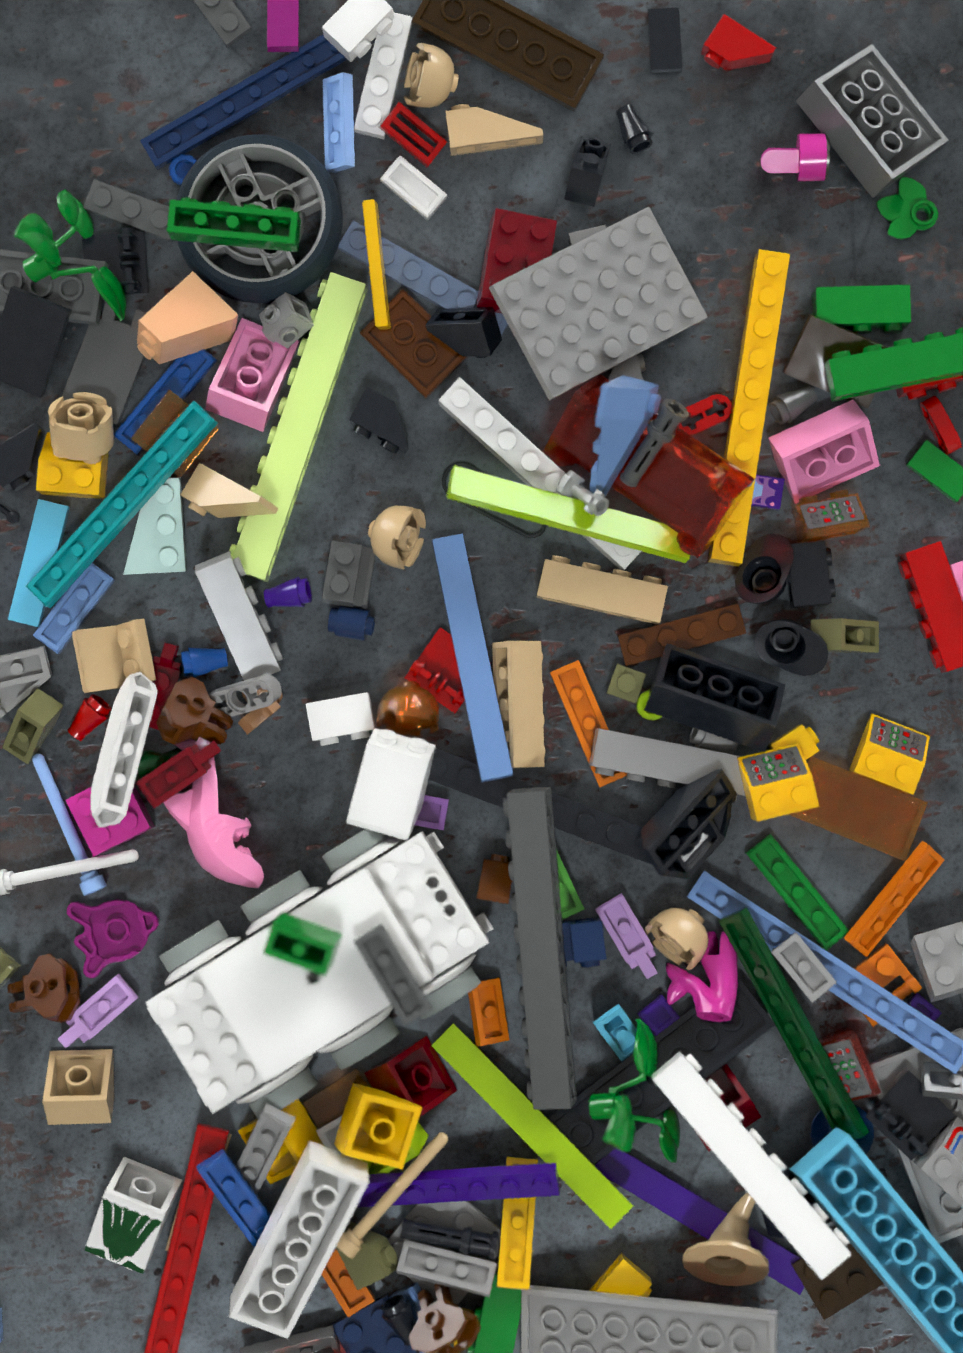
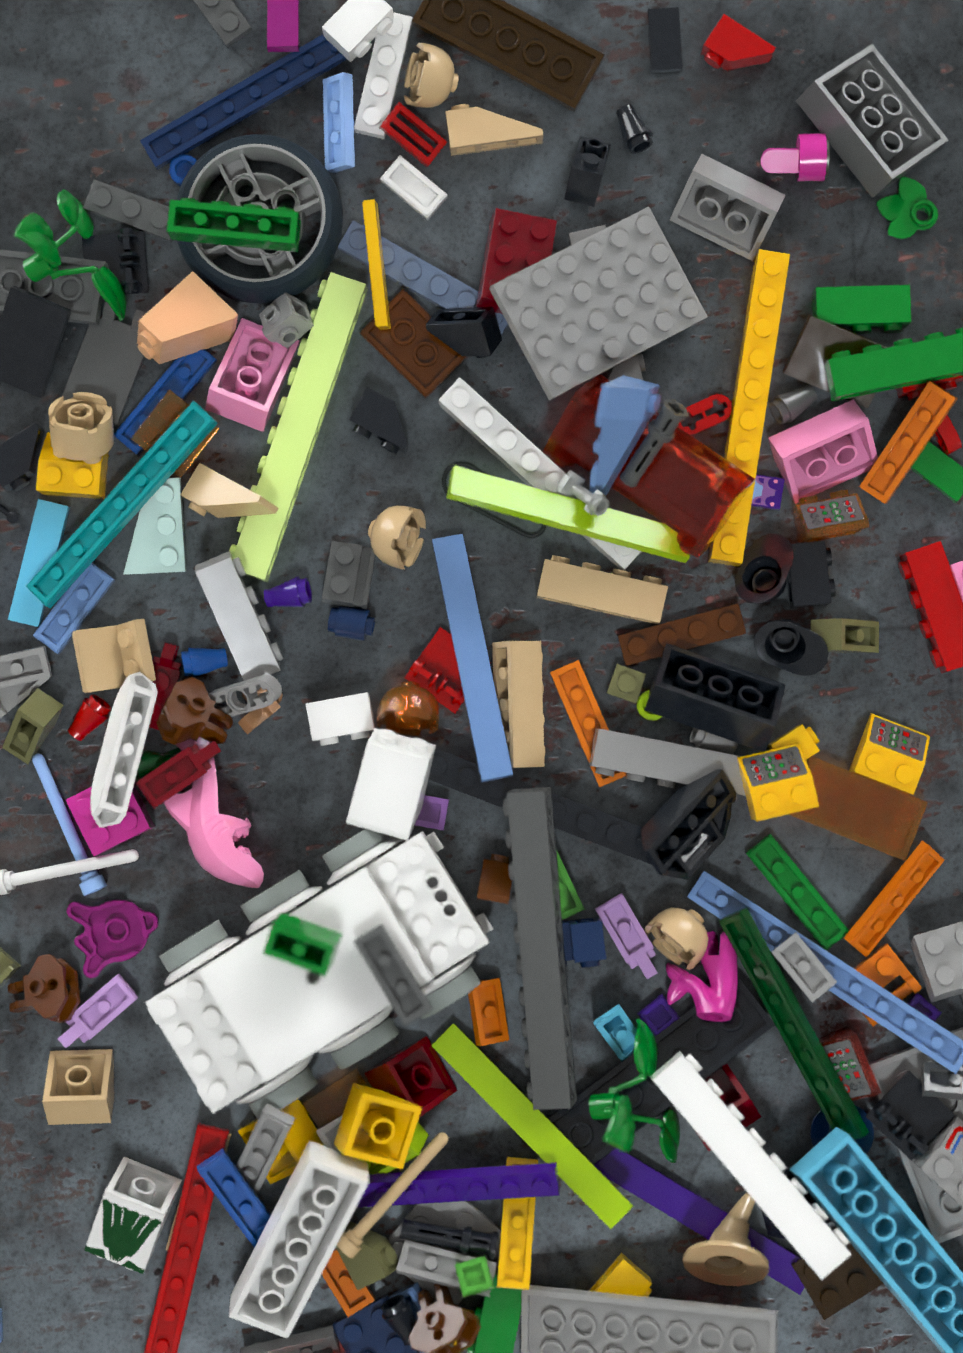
none -> bright green tile [454,1256,494,1297]
none -> light grey slope [670,154,786,261]
none -> orange plate [859,381,958,504]

